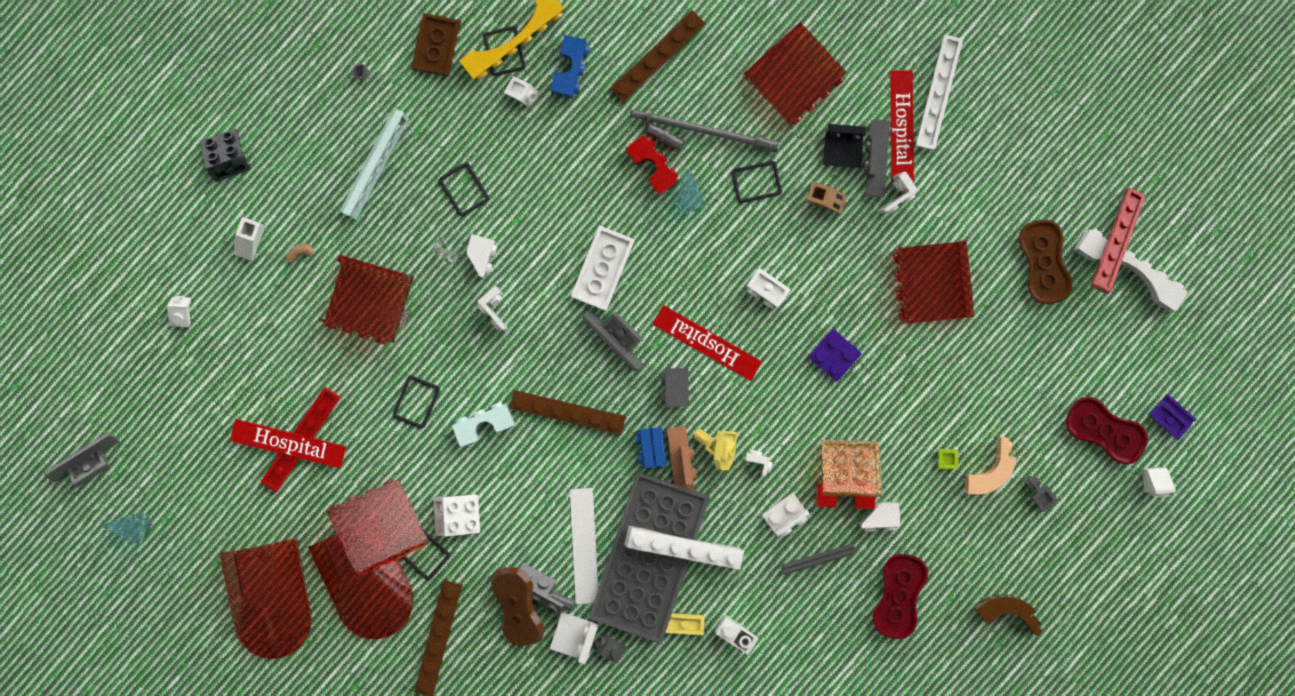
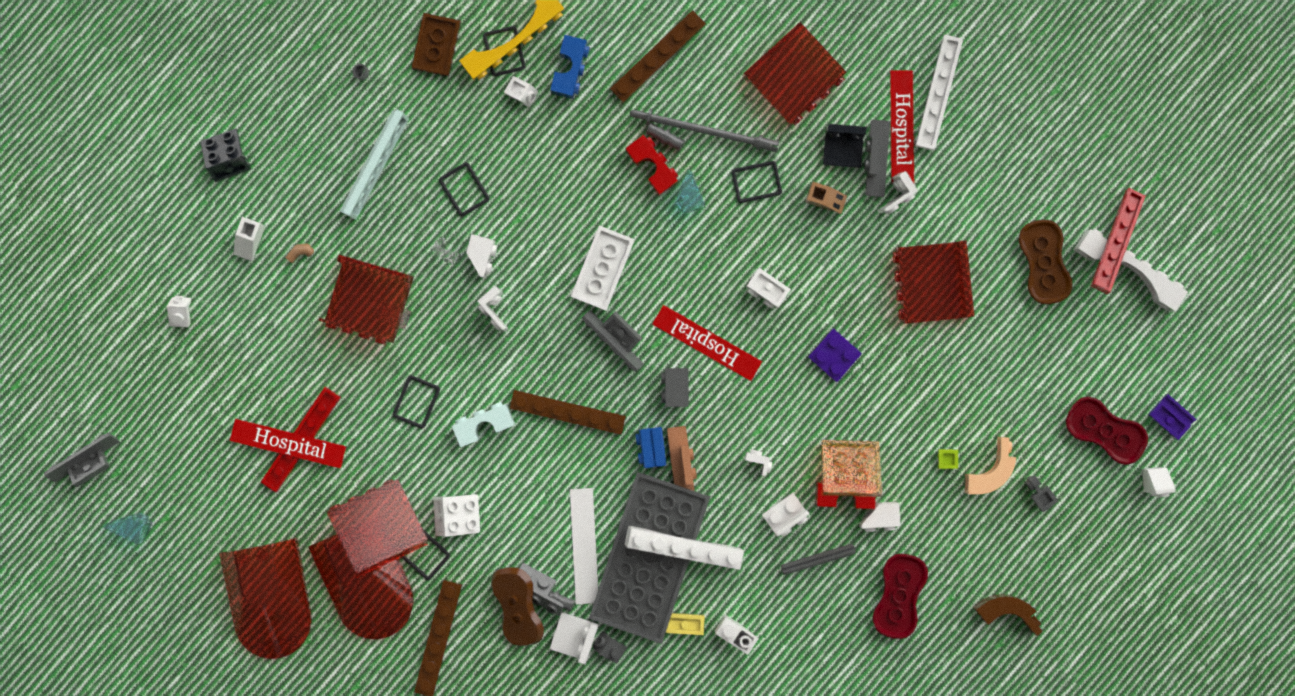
light yellow piece [694,429,738,470] -> none

